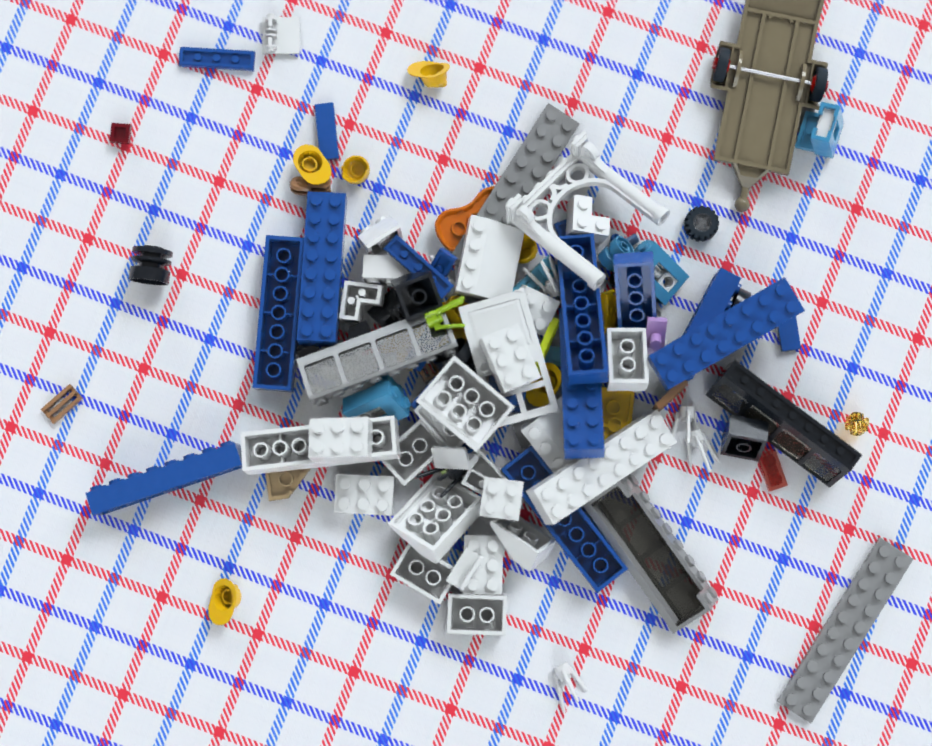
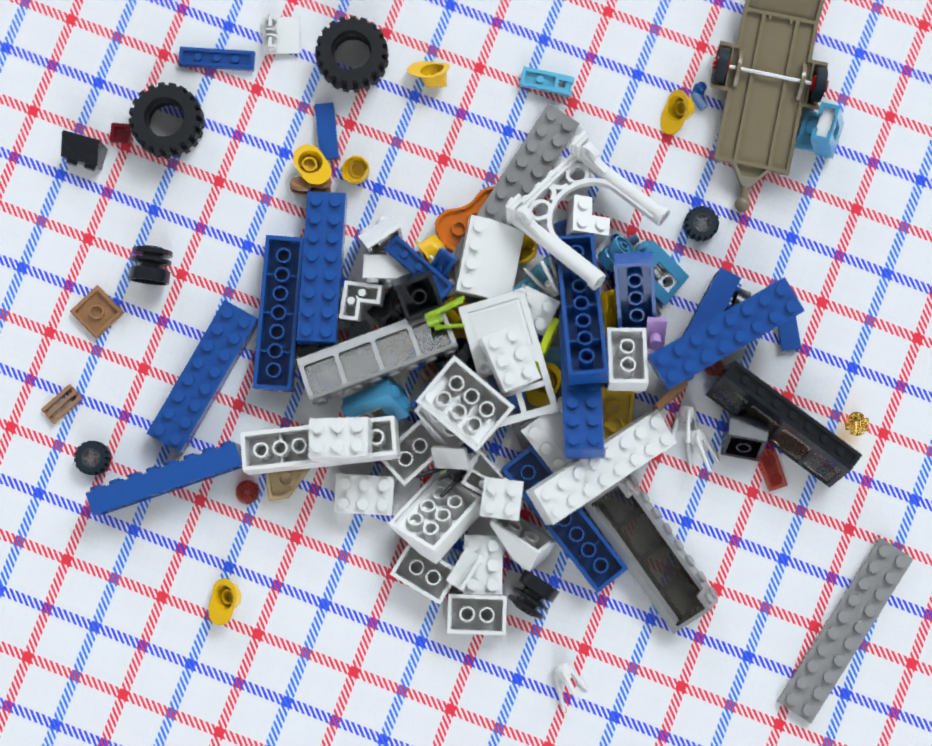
none -> black slope [61,130,108,171]
none -> medium nougat tile [70,285,125,339]
none -> black wheel [74,441,111,475]
none -> black tyre [128,82,205,159]
none -> blue brick [146,300,258,454]
none -> clear red plate [235,480,259,504]
none -> black tyre [315,16,389,93]
none -> yellow piece [415,234,446,264]
none -> black wheel [508,570,559,620]
none -> medium azure plate [519,66,575,97]
none -> yellow piece [660,90,694,135]
none -> arm [691,82,708,111]
none -> clear red plate [704,360,724,376]

